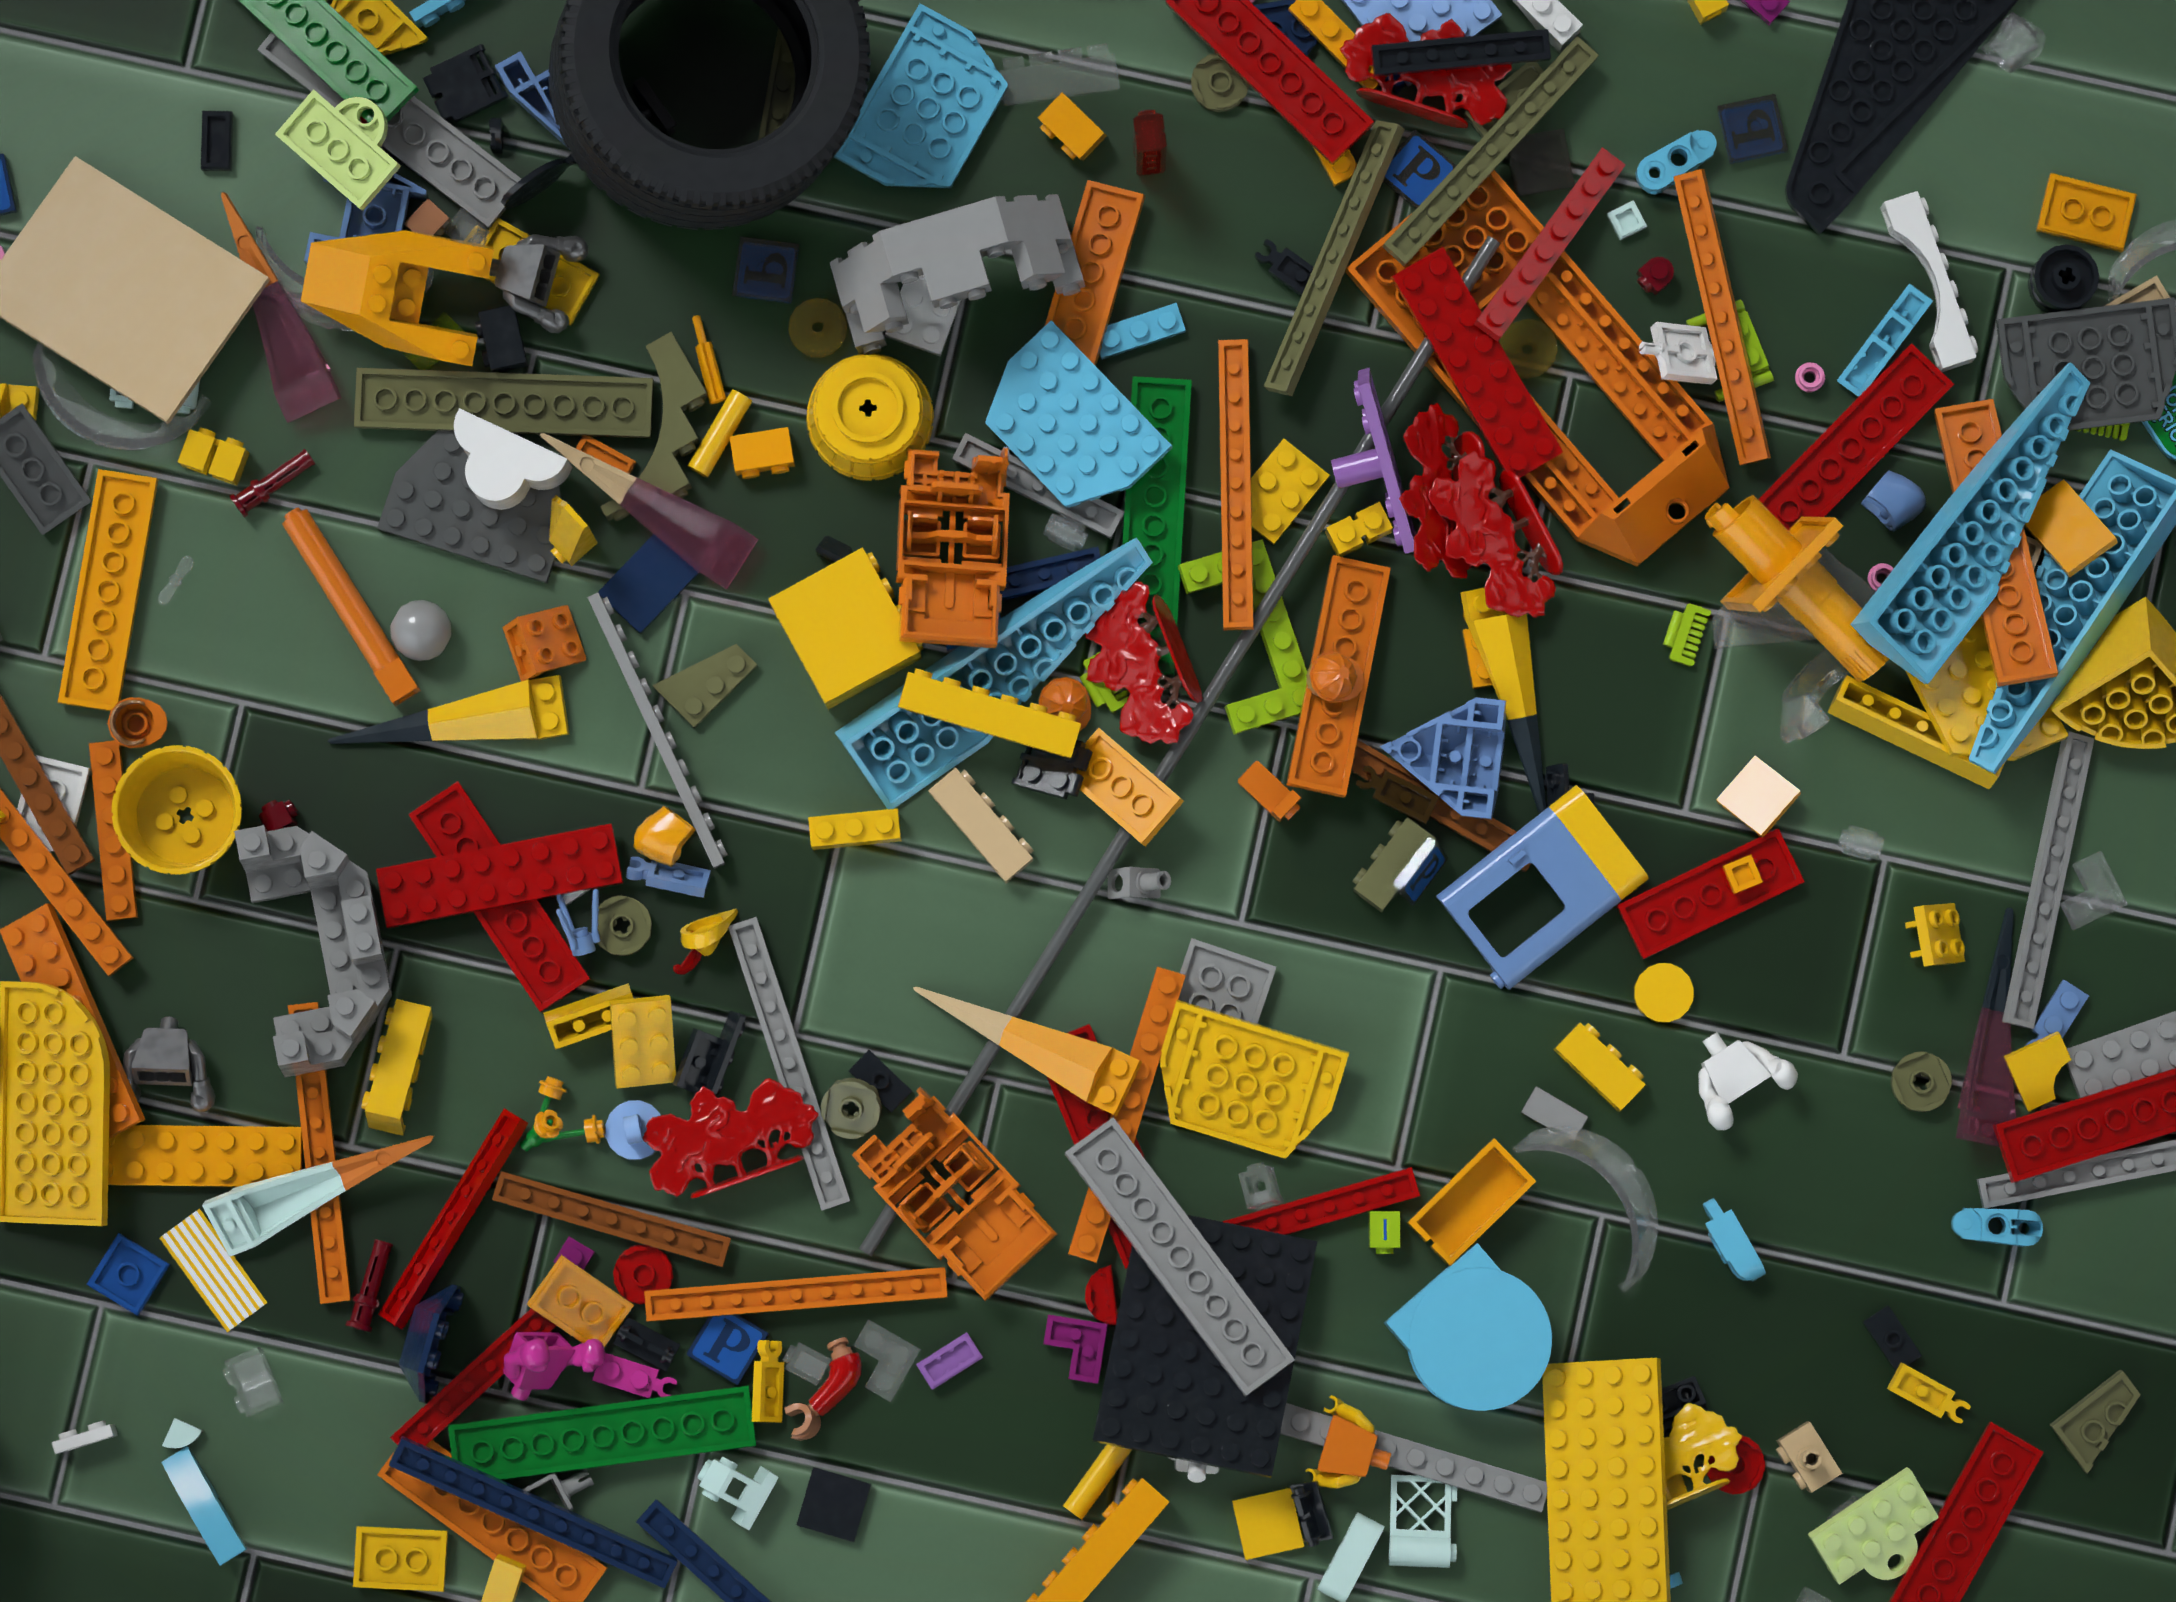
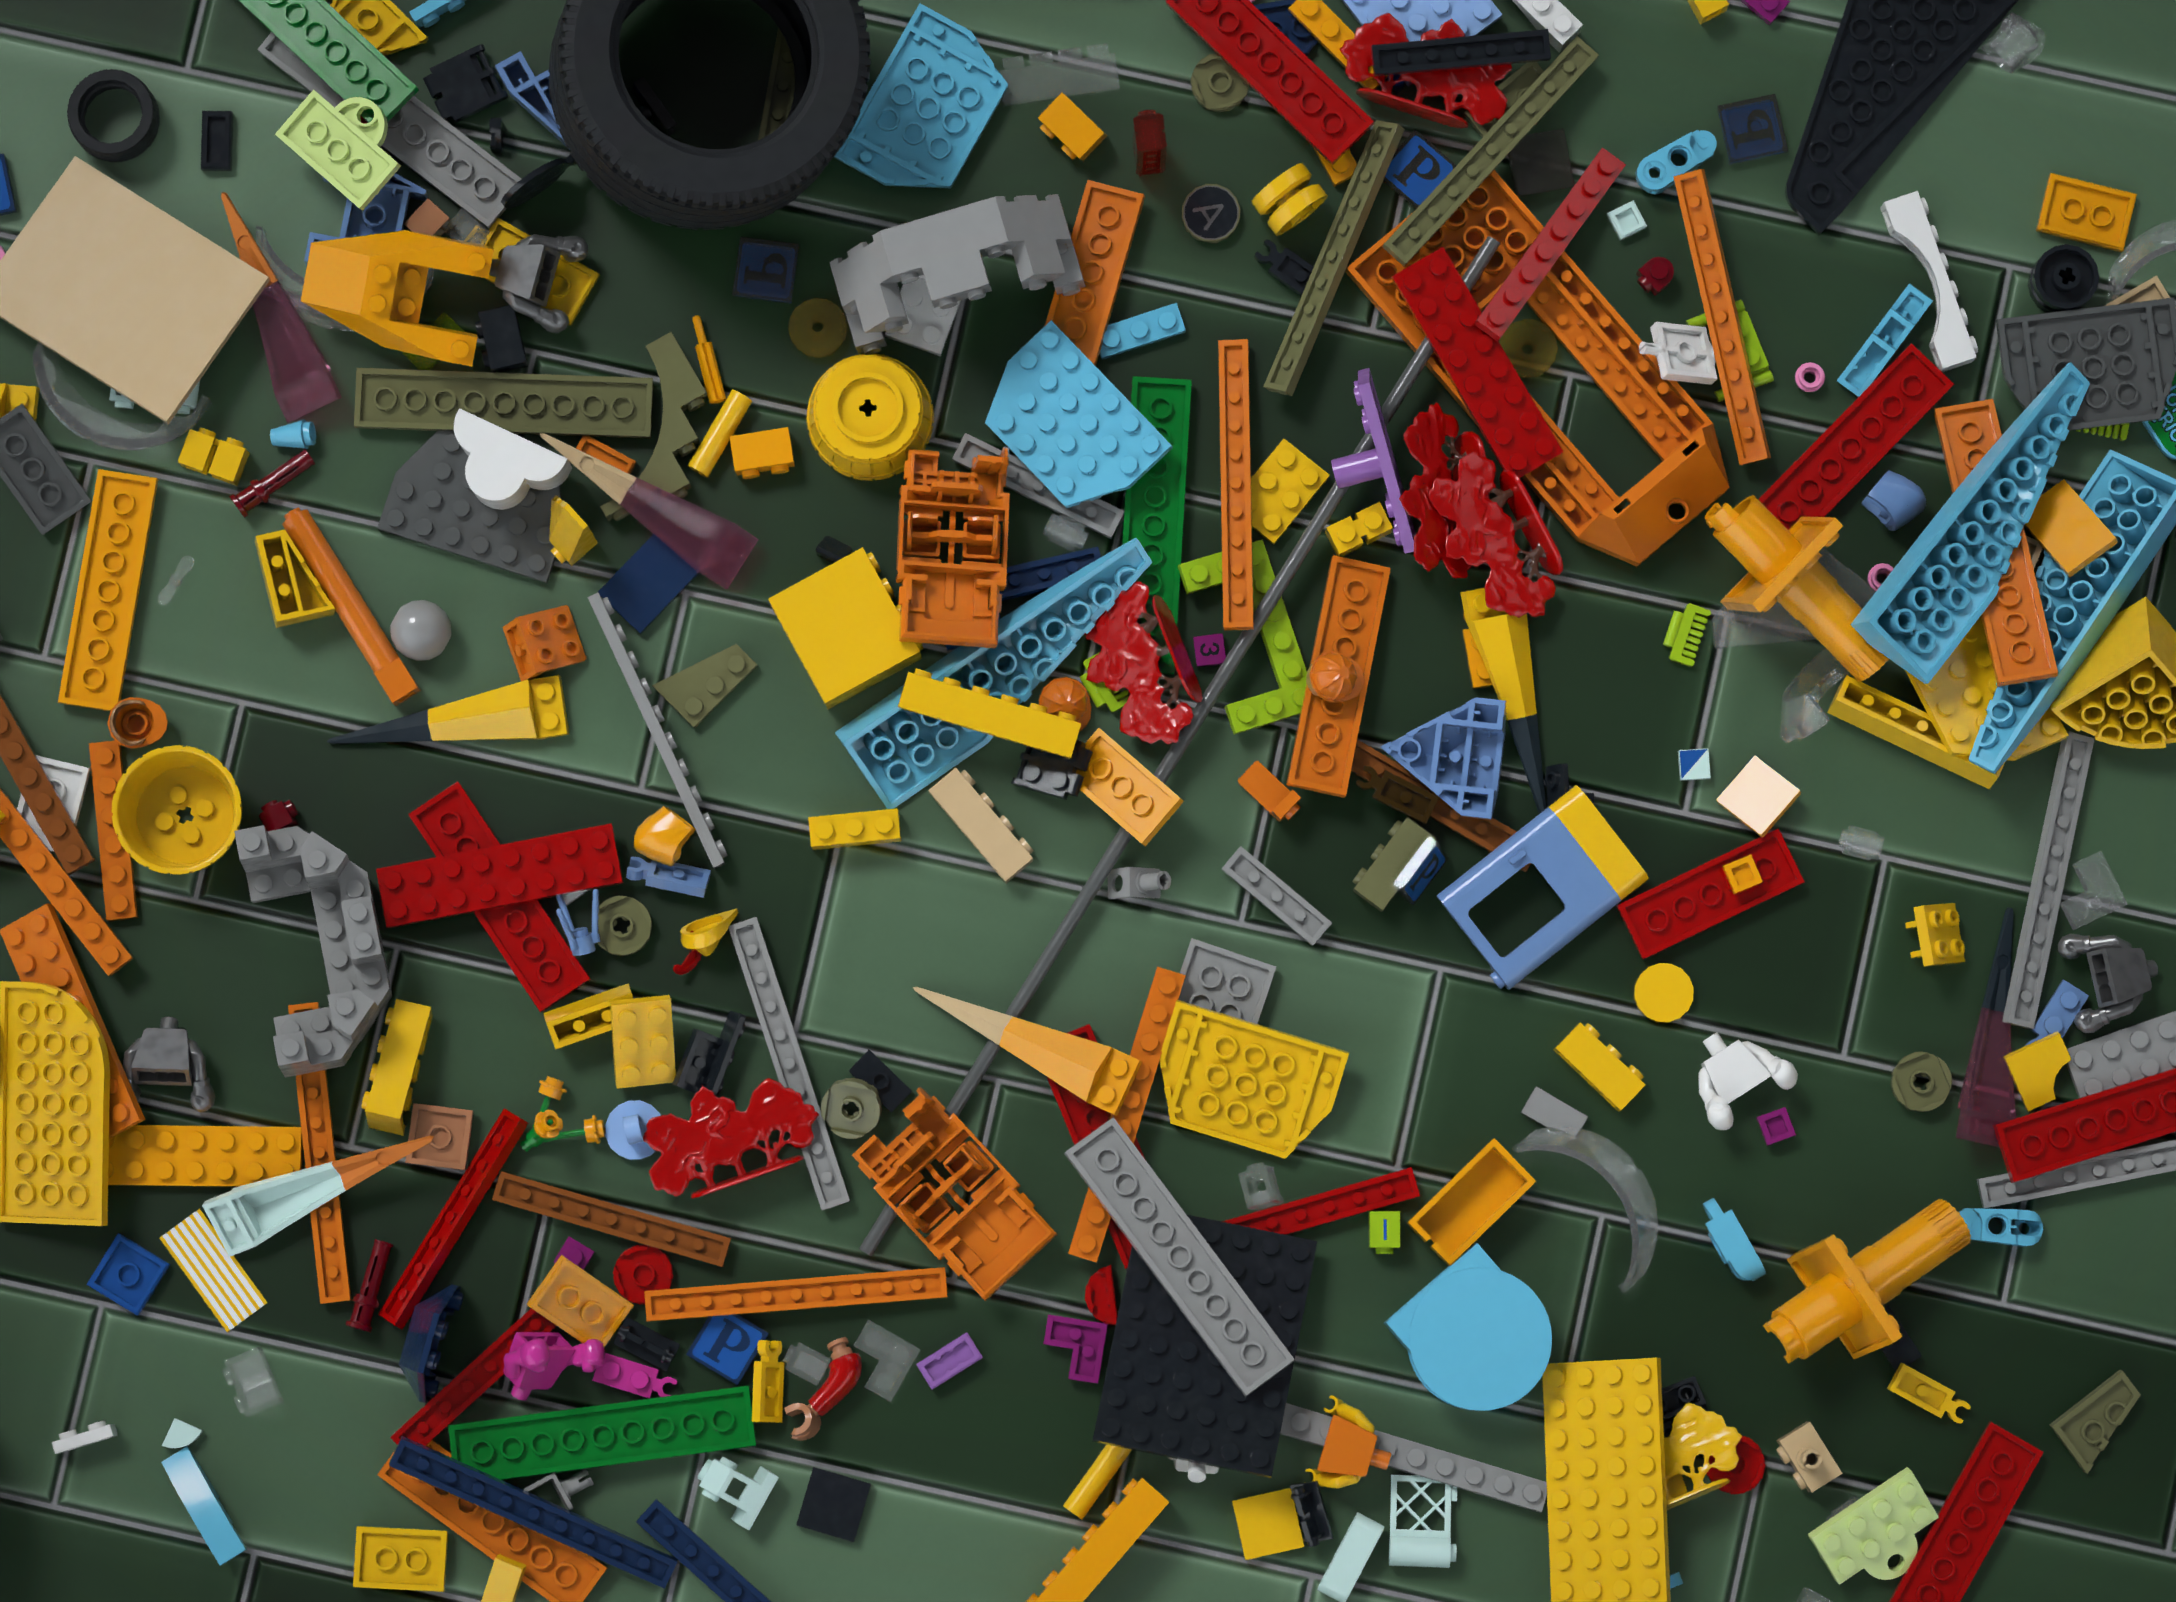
none -> black tyre [67,69,160,162]
none -> yellow wedge [255,529,335,628]
none -> medium azure cone [270,419,316,449]
none -> nougat plate [405,1103,474,1170]
none -> black tile [1182,184,1240,243]
none -> magenta tile [1193,633,1226,667]
none -> light grey plate [1221,846,1332,946]
none -> yellow wheel [1251,163,1328,236]
none -> tile [1678,748,1711,781]
none -> magenta plate [1756,1107,1796,1146]
none -> light orange piece [1763,1199,1971,1364]
none -> flat silver torso [2058,934,2158,1033]

